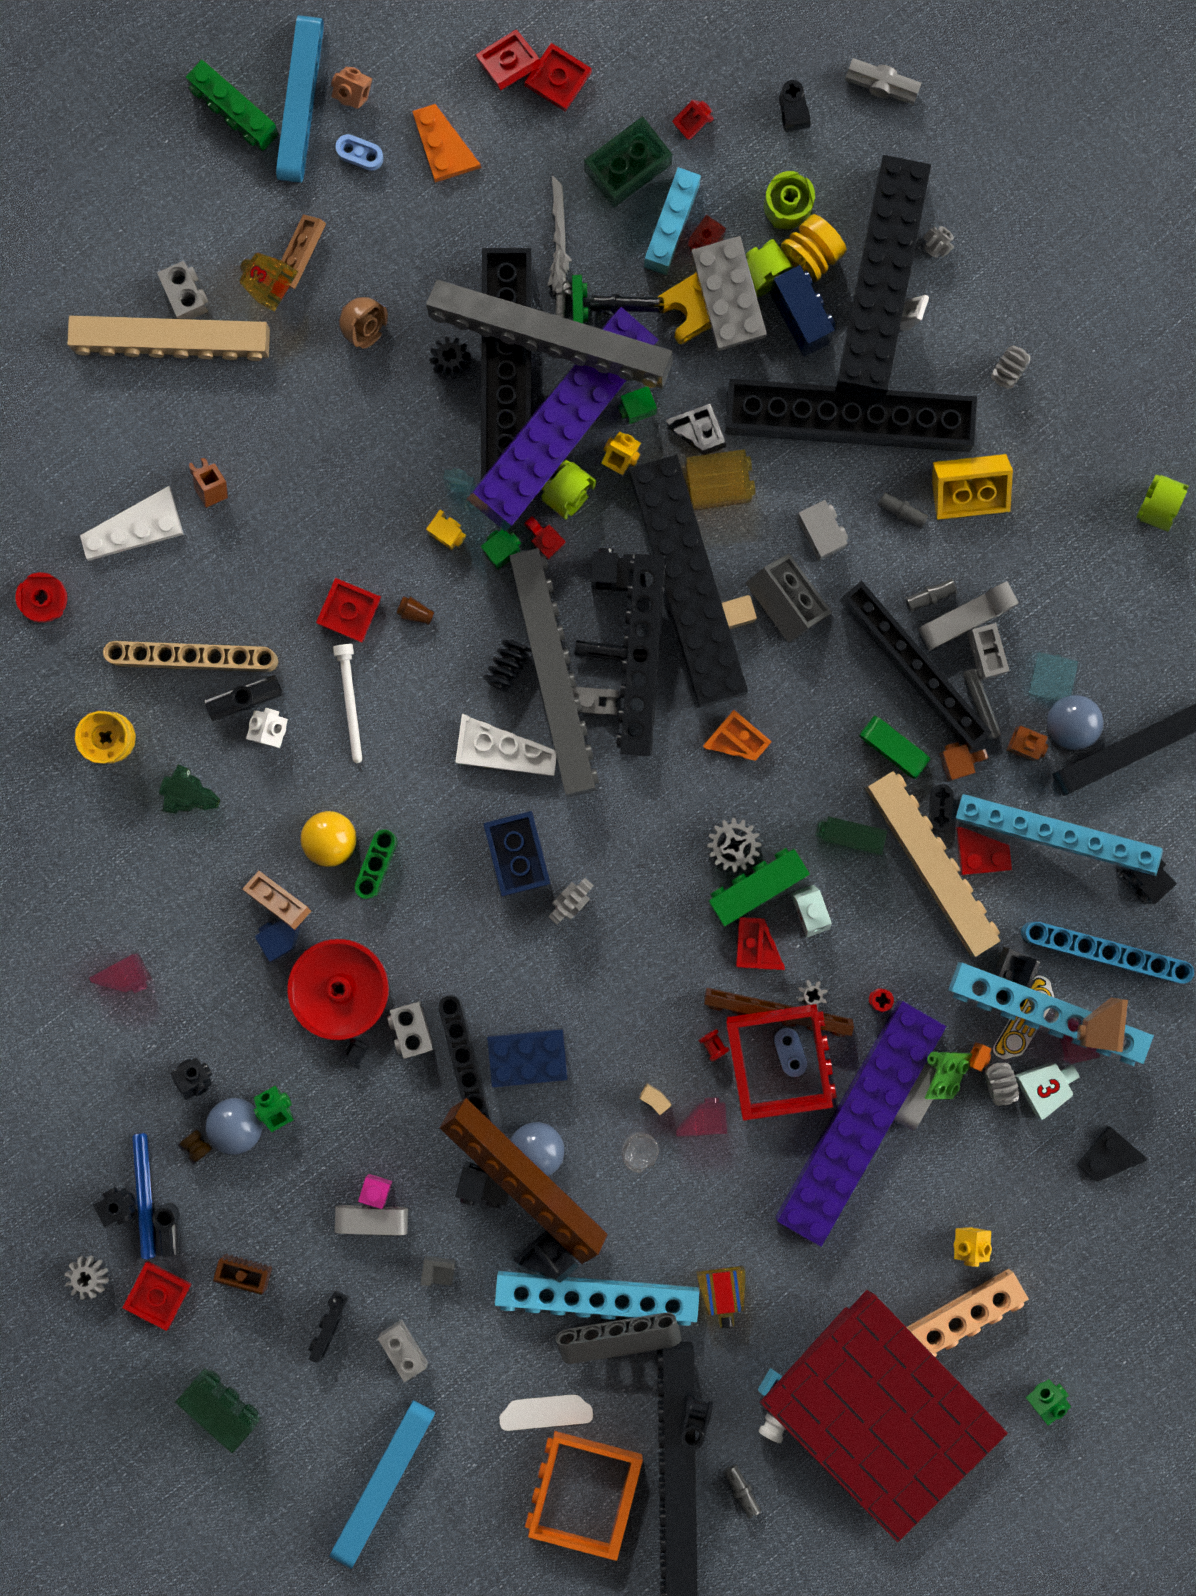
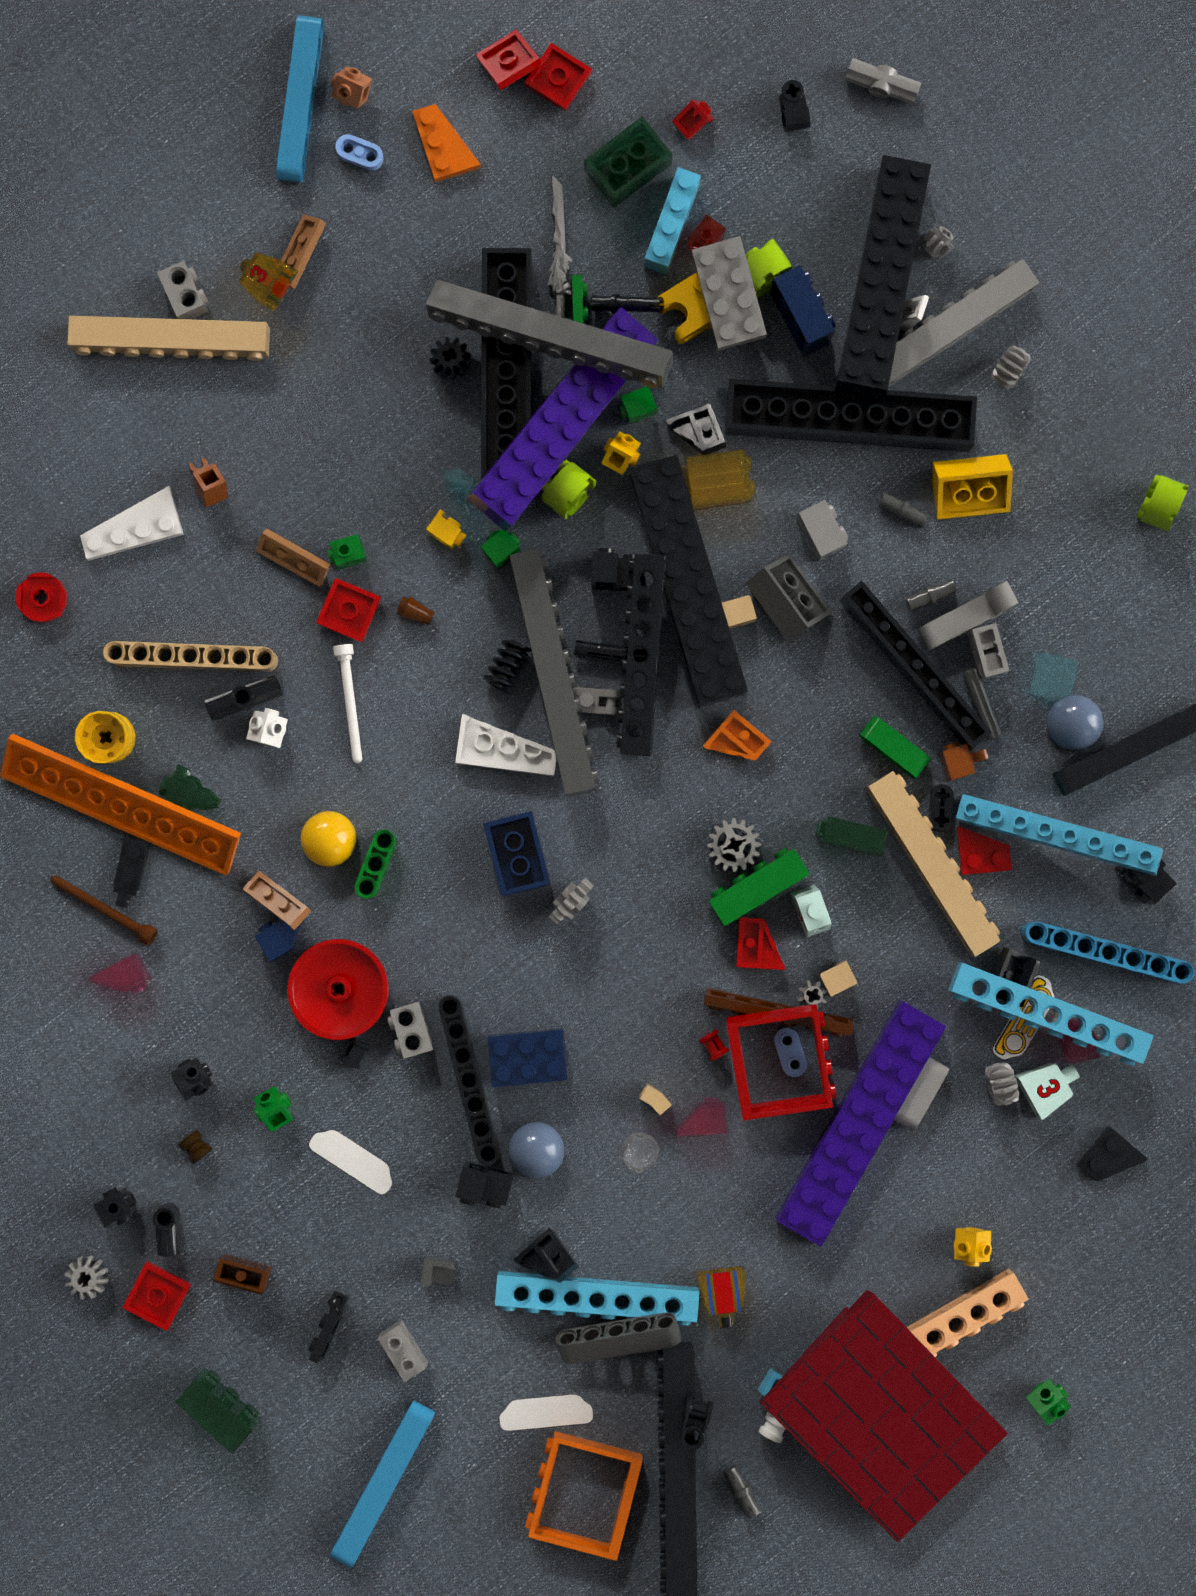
blue axle [132,1133,156,1259] -> none
green brick [186,59,279,151] -> none
sand blue piece [205,1098,262,1155] -> none
light grey beam [334,1205,408,1235] -> none
medium nougat cylinder [339,297,388,349] -> none
dark pink brick [358,1174,393,1209] -> none
reddish brown brick [439,1098,608,1264] -> none
red plate [525,516,566,560] -> none
lime brick [763,171,815,229] -> none
yellow wheel [781,214,847,282] -> none
red bush [868,988,894,1012] -> none
bright green hinge [925,1052,973,1099] -> none
orange plate [969,1042,992,1072] -> none
dark orange brick [1006,726,1048,762] -> none
medium nougat slope [1077,997,1128,1052] -> none
none -> orange plate [0,733,241,876]
none -> reddish brown piece [50,875,158,946]
none -> black hinge [113,837,150,908]
none -> medium nougat plate [256,528,331,587]
none -> white sticker [309,1130,392,1194]
none -> green brick [327,534,367,570]
none -> tan panel [820,960,858,997]
none -> light grey brick [888,259,1039,388]

